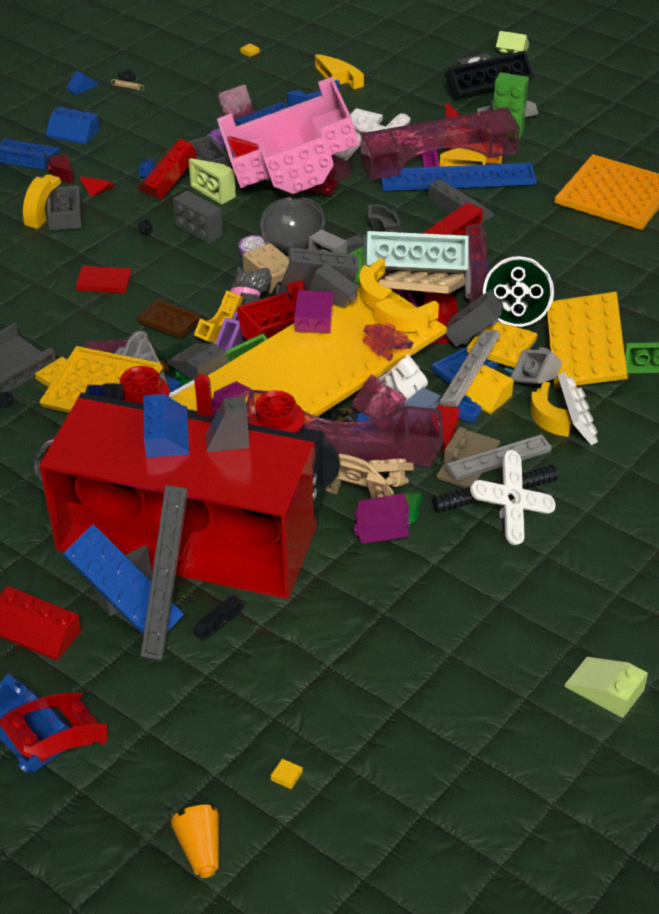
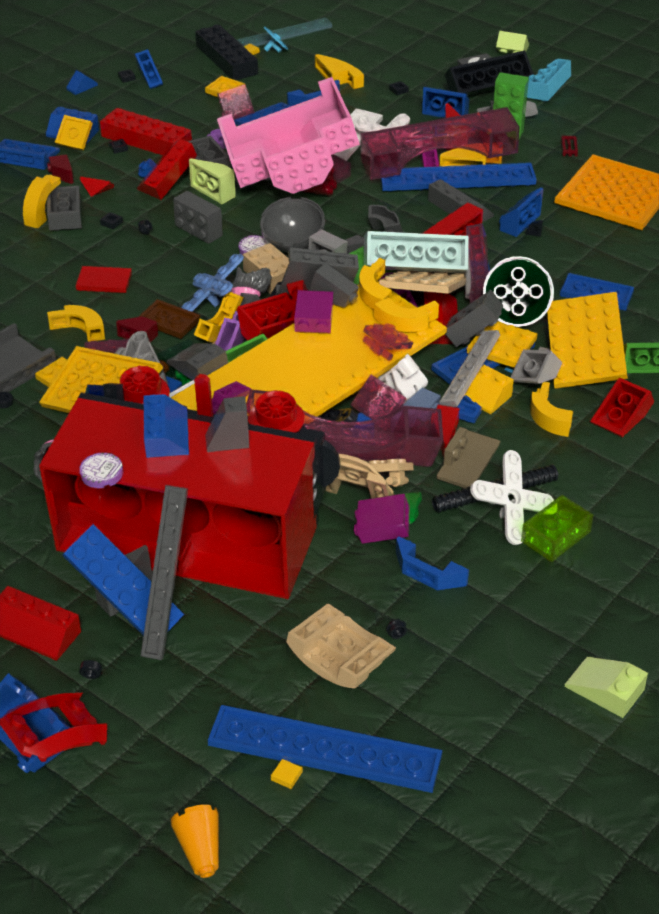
tan piece [111,79,144,90] -> none
black beam [193,595,244,641] -> none
red slope [228,135,259,157] -> none
light grey tile [446,434,552,481] -> none
white plate [558,372,598,445] -> none
none -> yellow arch [47,305,105,342]
none -> yellow plate [55,115,93,151]
none -> black tile [79,660,102,679]
none -> tile [80,452,123,488]
none -> red brick [100,108,192,155]
none -> black tile [100,212,123,229]
none -> black tile [109,139,128,154]
none -> dark red slope [116,316,158,343]
none -> blue slope [135,49,163,89]
none -> medium blue piece [181,254,244,312]
none -> black brick [195,25,258,80]
none -> yellow plate [205,76,245,100]
none -> blue plate [208,705,442,793]
none -> clear light blue tile [237,18,332,46]
none -> medium azure shield [264,26,288,53]
none -> tan slope [286,604,396,688]
none -> black plate [386,619,407,639]
none -> black tile [389,81,409,96]
none -> blue slope [396,536,469,590]
none -> blue slope [422,87,469,119]
none -> blue slope [499,187,544,237]
none -> clear neon green brick [521,495,593,562]
none -> black tile [525,220,543,237]
none -> medium azure wedge [527,59,571,101]
none -> blue tile [560,273,634,311]
none -> dark red tile [561,136,578,157]
none -> red slope [590,377,654,437]

